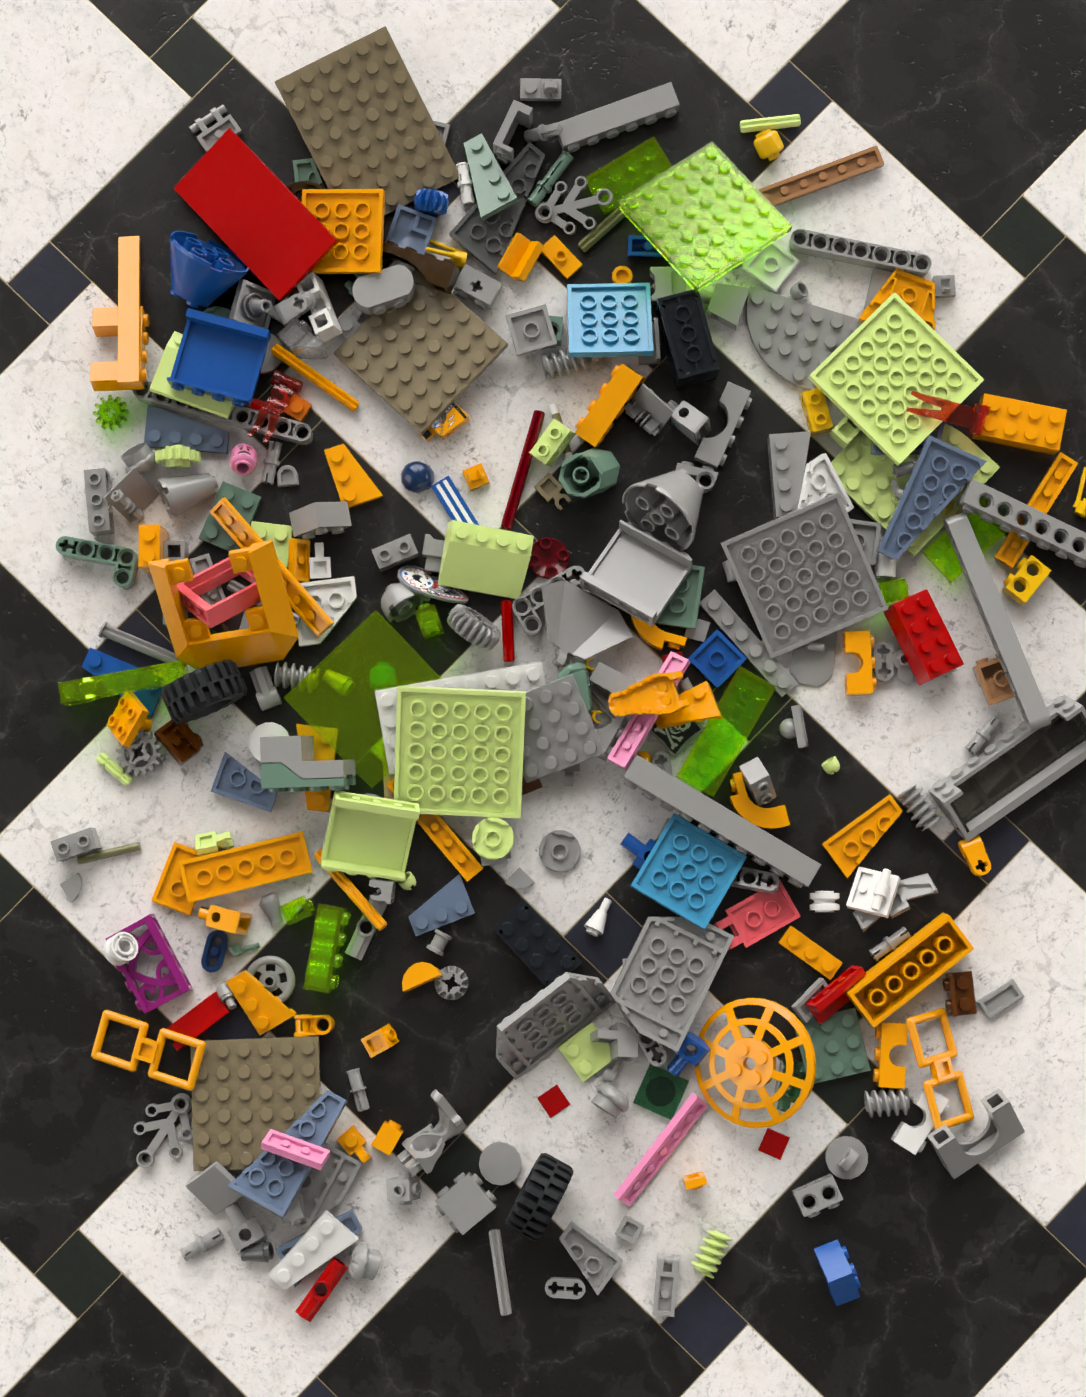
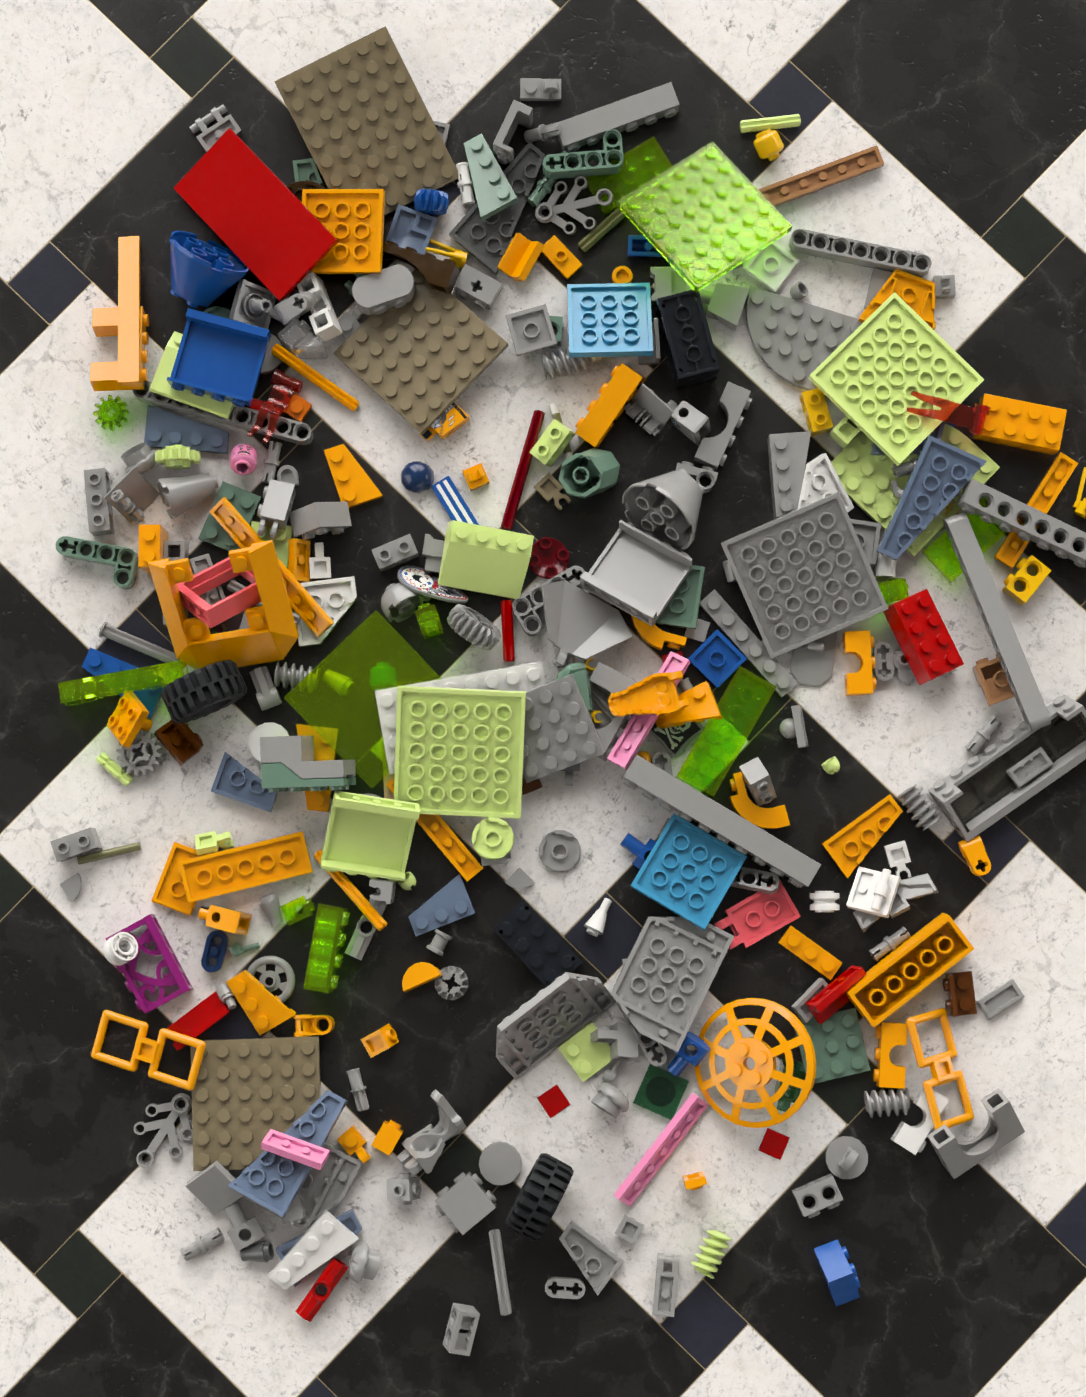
none -> hinge [257,479,296,539]
none -> light grey brick [443,1303,480,1356]
none -> sand green beam [543,129,624,179]
none -> white plate [884,840,911,880]
none -> light grey plate [1006,747,1053,788]

